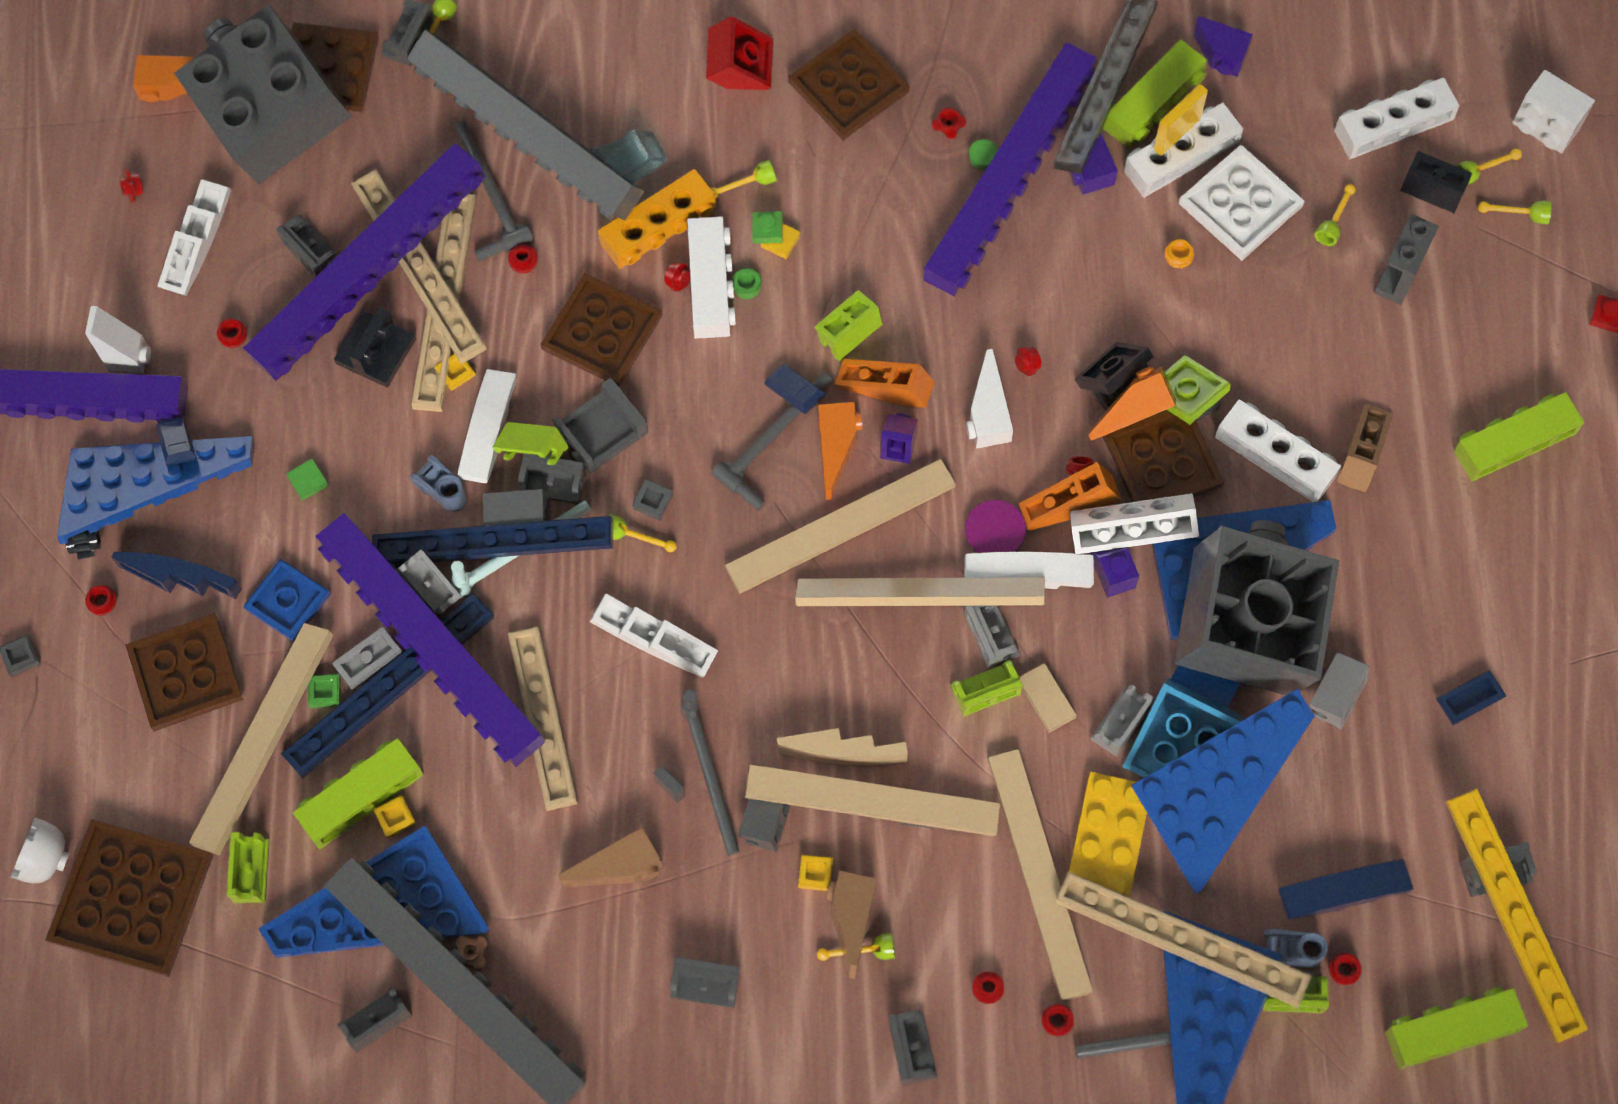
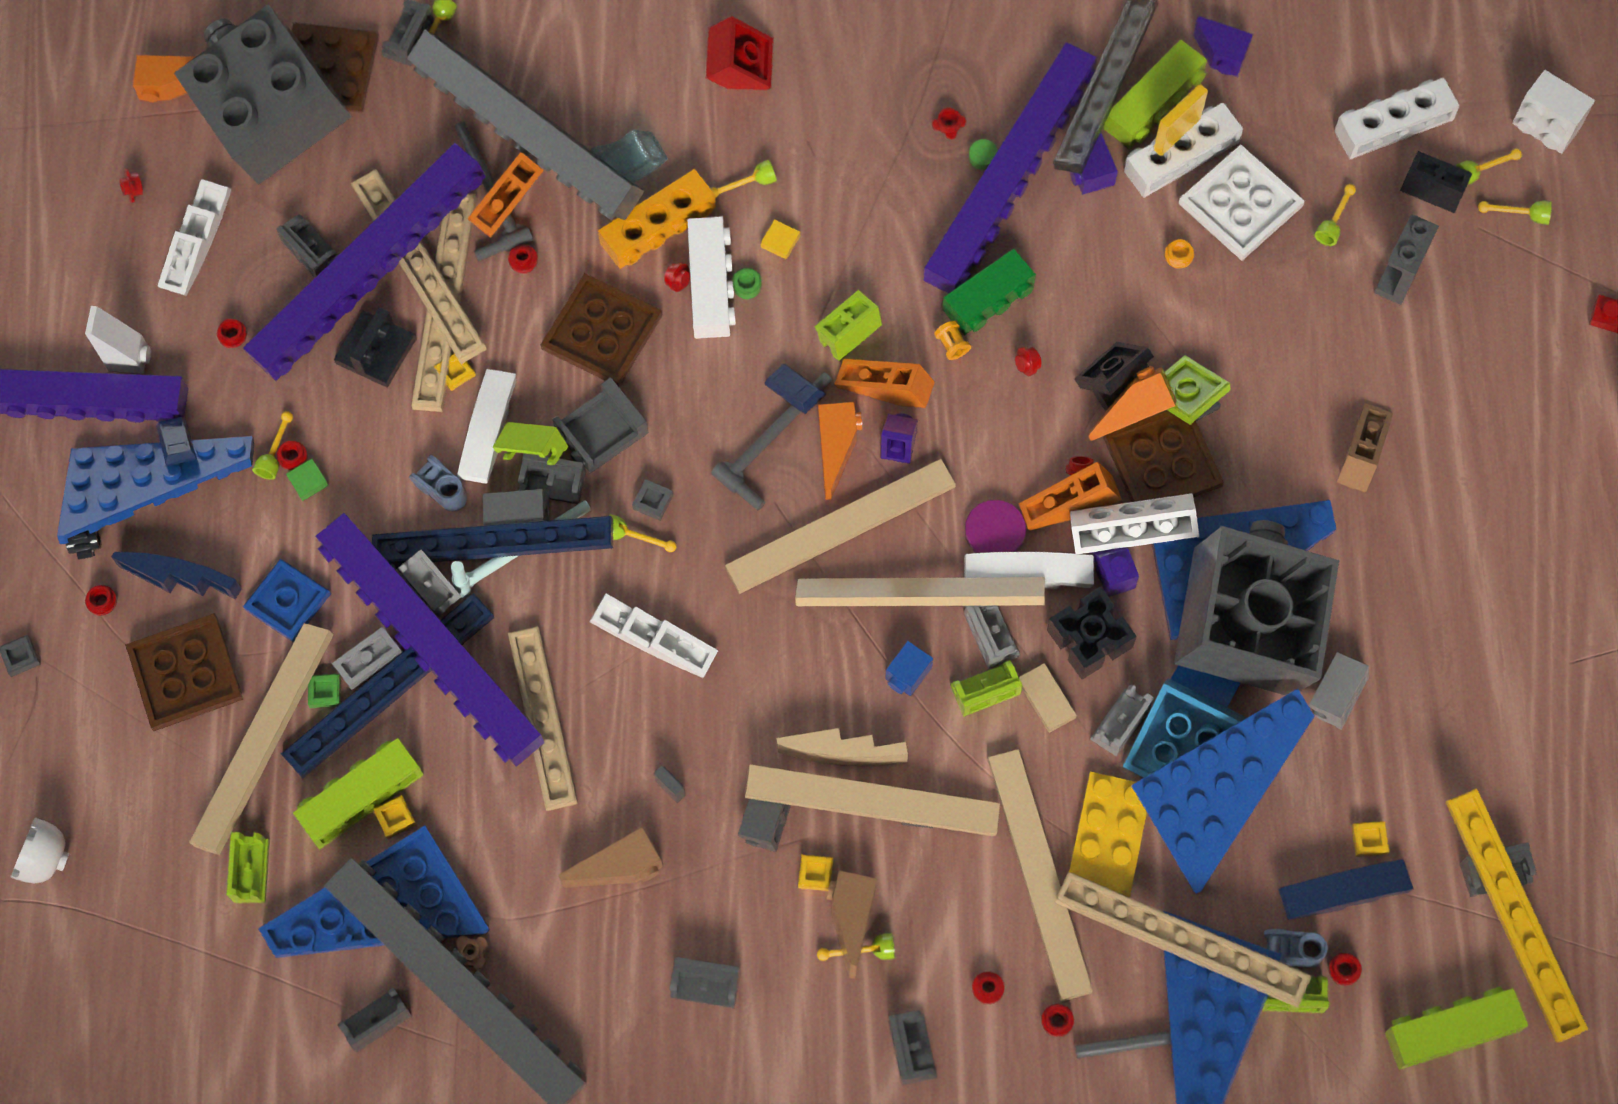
reddish brown plate [45,819,213,977] -> none
dark grey bar [681,690,740,856] -> none
bright green plate [752,211,783,244] -> none
reddish brown plate [788,28,910,141] -> none
white slope [966,349,1013,449] -> none
white brick [1215,399,1341,502] -> none
dark blue tile [1436,670,1506,725] -> none
lime brick [1454,392,1584,482] -> none
none -> lime hinge [252,411,293,480]
none -> red plate [277,441,308,470]
none -> orange slope [468,152,544,238]
none -> blue brick [885,641,933,696]
none -> light orange bush [934,321,971,360]
none -> green brick [942,249,1036,336]
none -> black brick [1047,587,1137,680]
none -> yellow tile [1351,821,1389,857]

